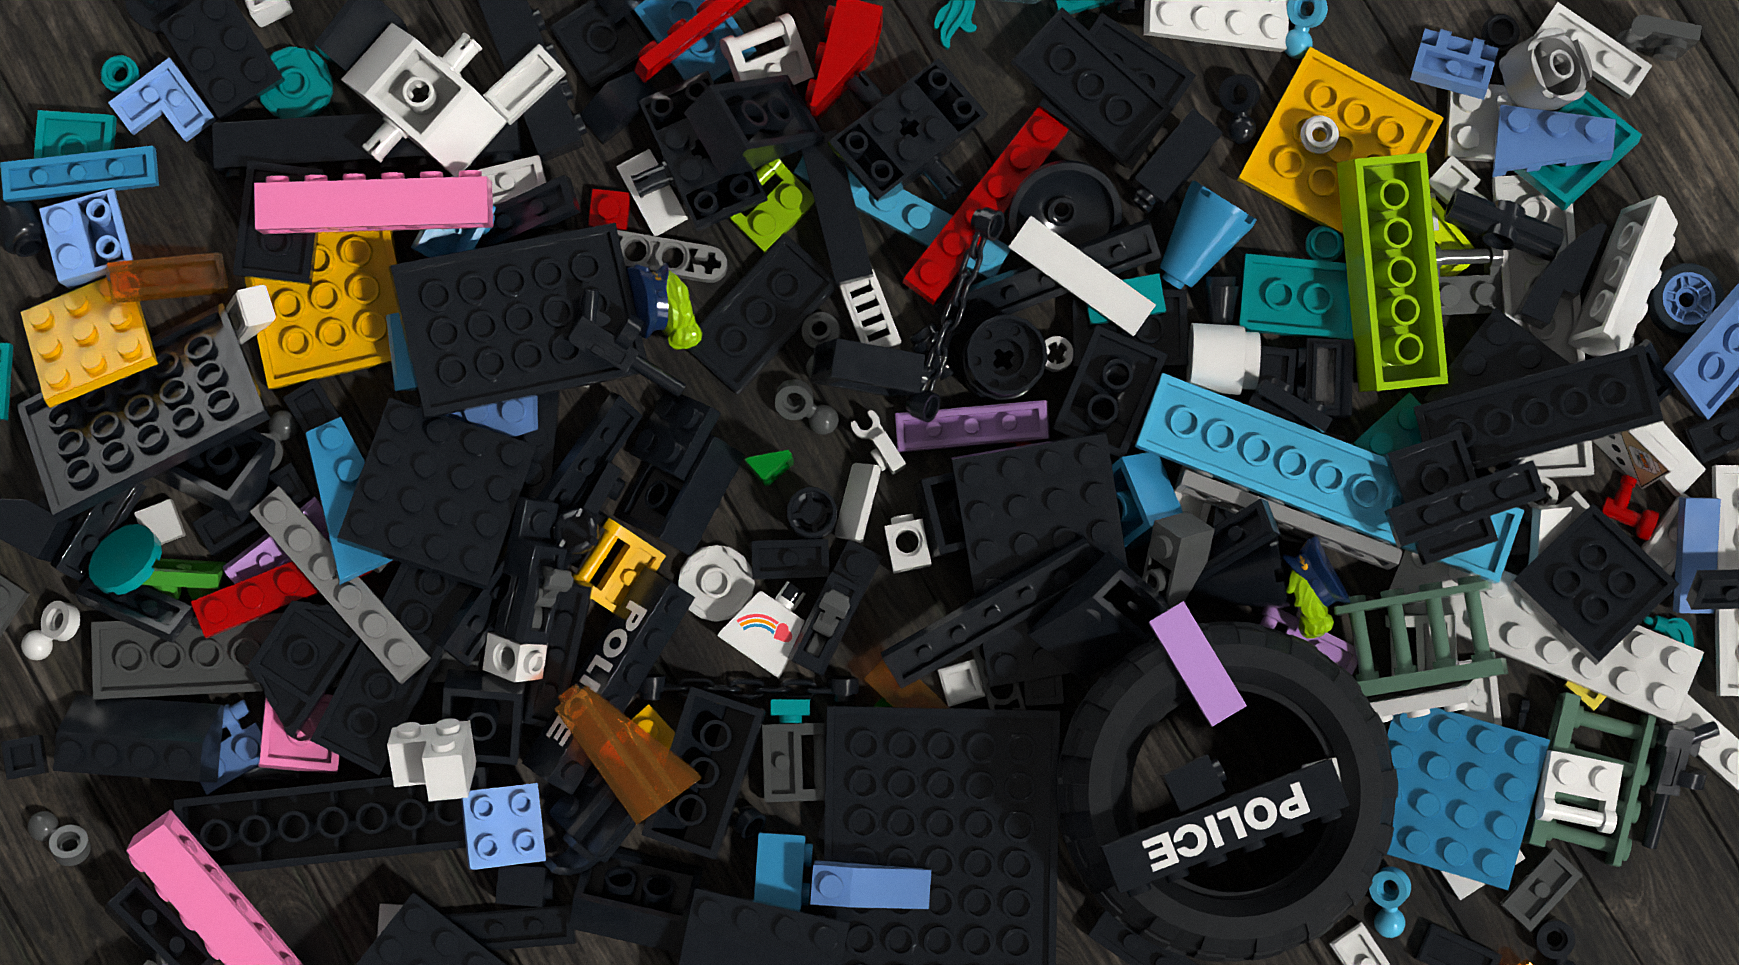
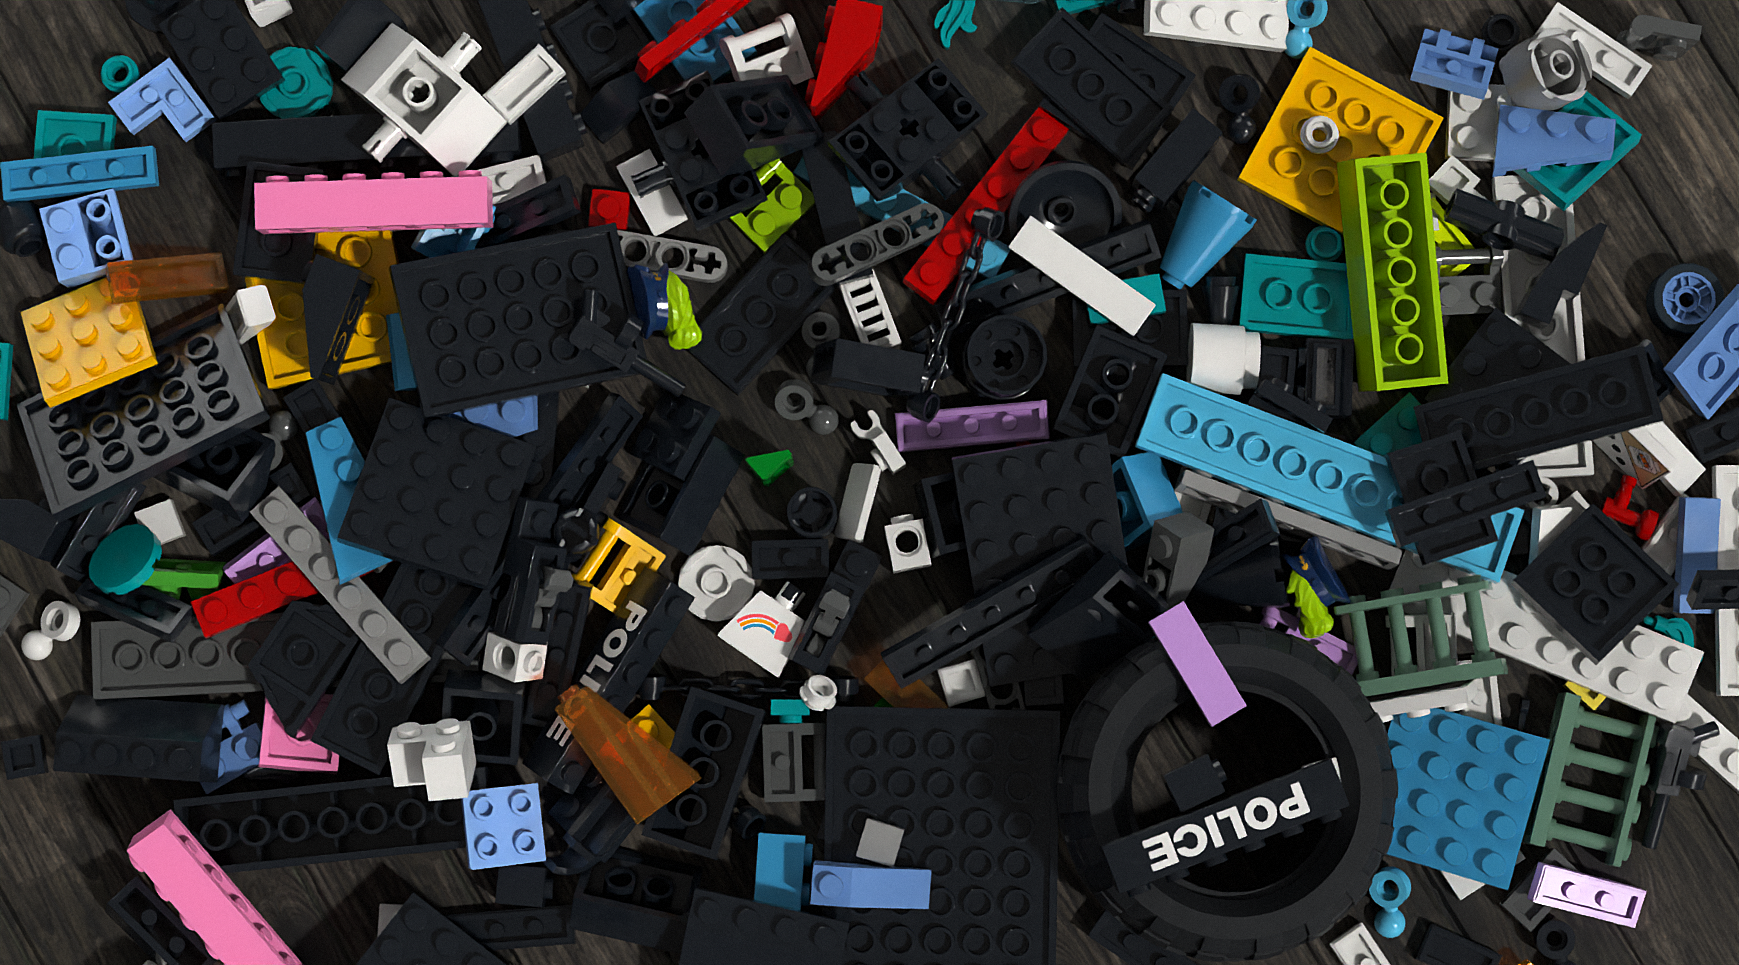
dark grey plate [28,811,91,866] -> none
white bush [1045,336,1073,372] -> none
white plate [1535,750,1624,834] -> none
white slope [1567,195,1678,358] -> none
none -> black slope [302,254,375,385]
none -> white plate [800,675,837,711]
none -> dark grey beam [807,203,944,286]
none -> light grey tile [856,818,904,867]
none -> tile [1527,861,1646,928]

